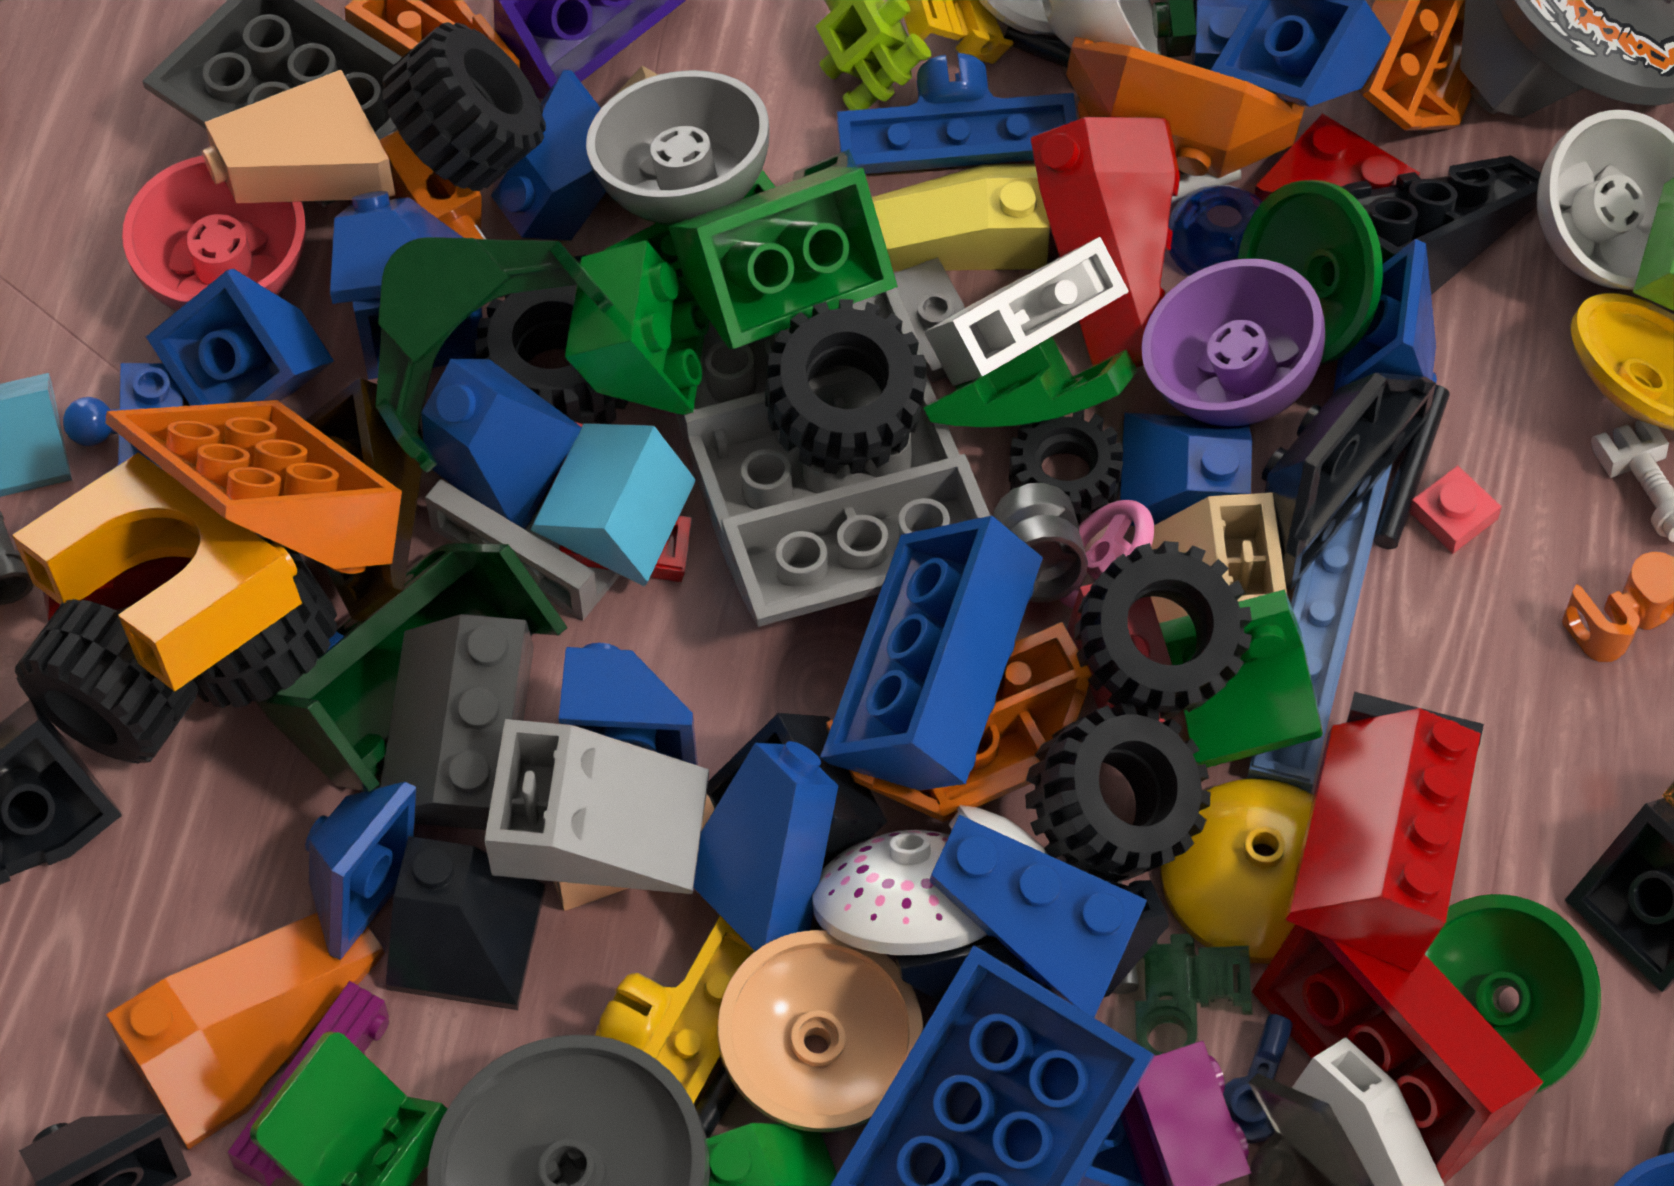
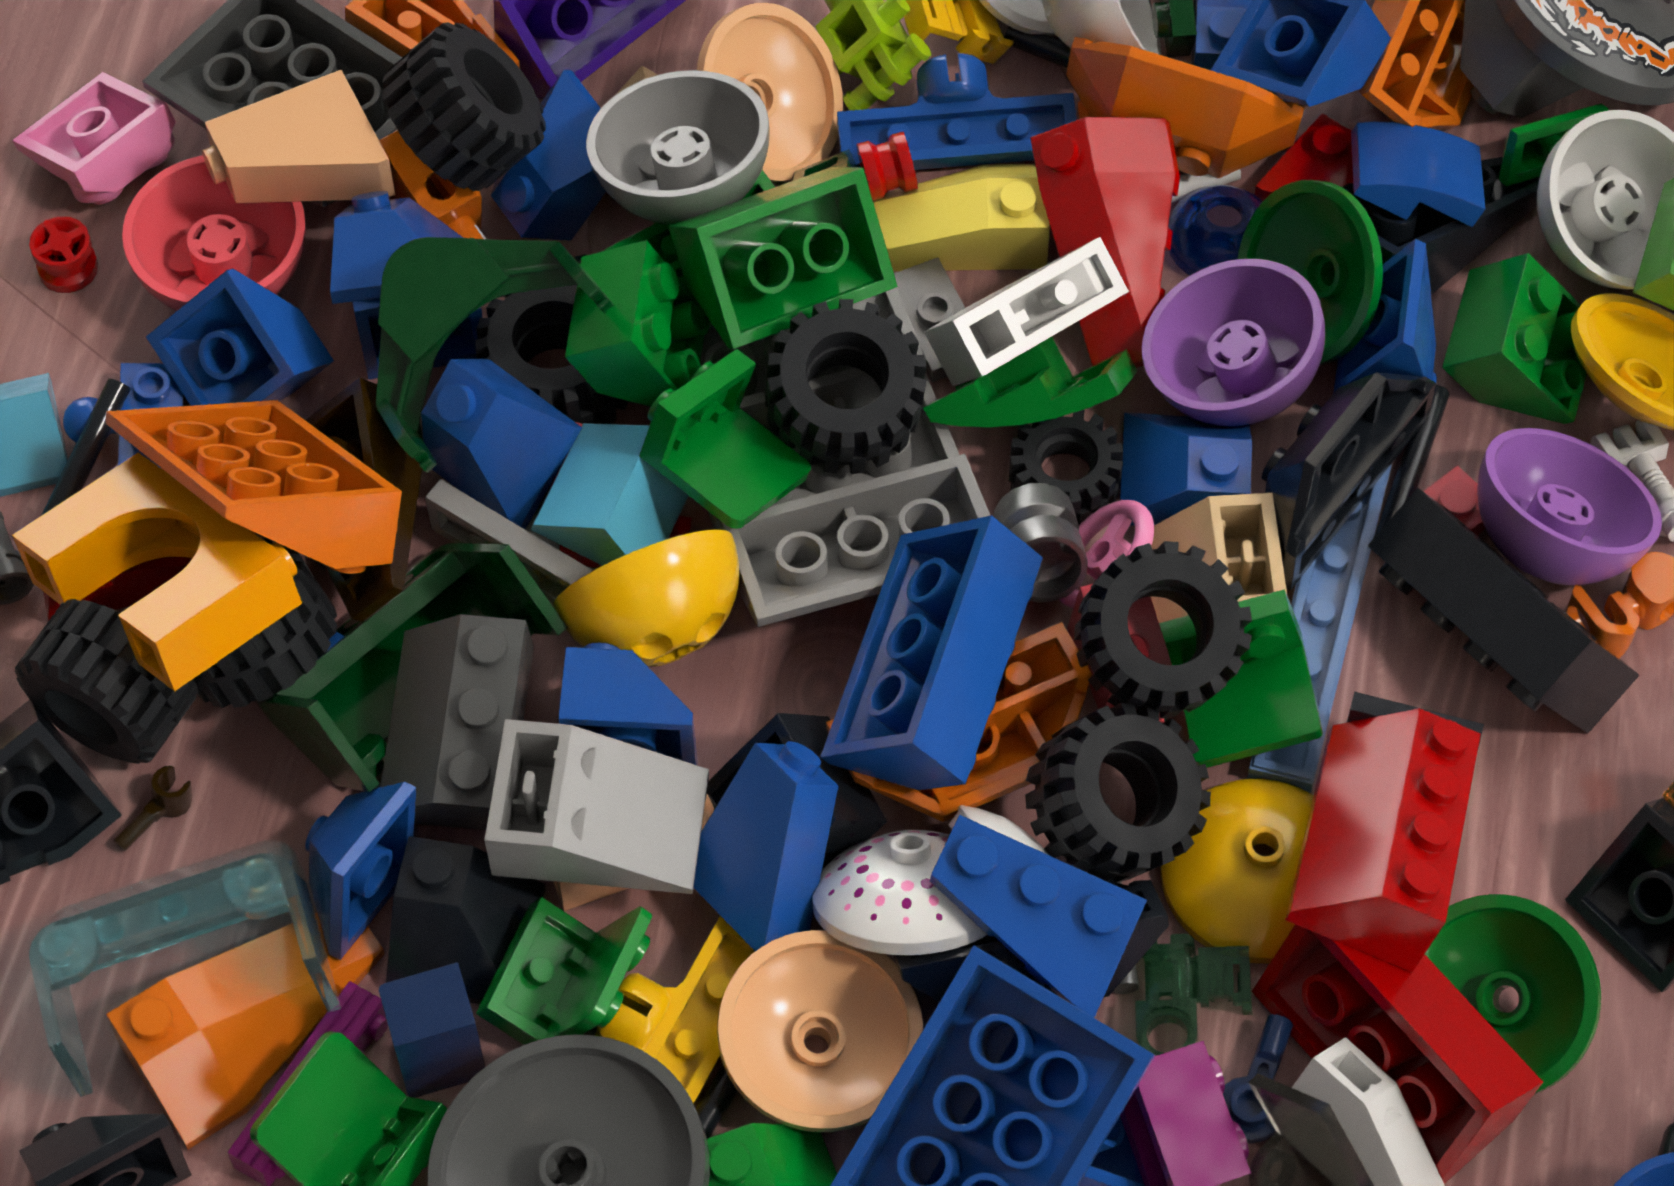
none -> bright pink slope [12,72,176,205]
none -> red wheel [29,216,98,293]
none -> clear light blue windscreen [29,840,342,1097]
none -> black bar [41,378,131,516]
none -> dark brown hand [113,766,192,851]
none -> dark blue panel [379,962,485,1098]
none -> green bracket [476,897,652,1045]
none -> yellow piece [553,529,739,667]
none -> green bracket [639,349,811,529]
none -> light nougat dish [697,3,843,183]
none -> red wheel [856,132,918,201]
none -> blue slope [1351,122,1486,227]
none -> black wedge [1368,488,1640,733]
none -> green slope [1442,253,1587,424]
none -> medium lavender piece [1477,428,1662,585]
none -> green slope [1499,103,1609,186]

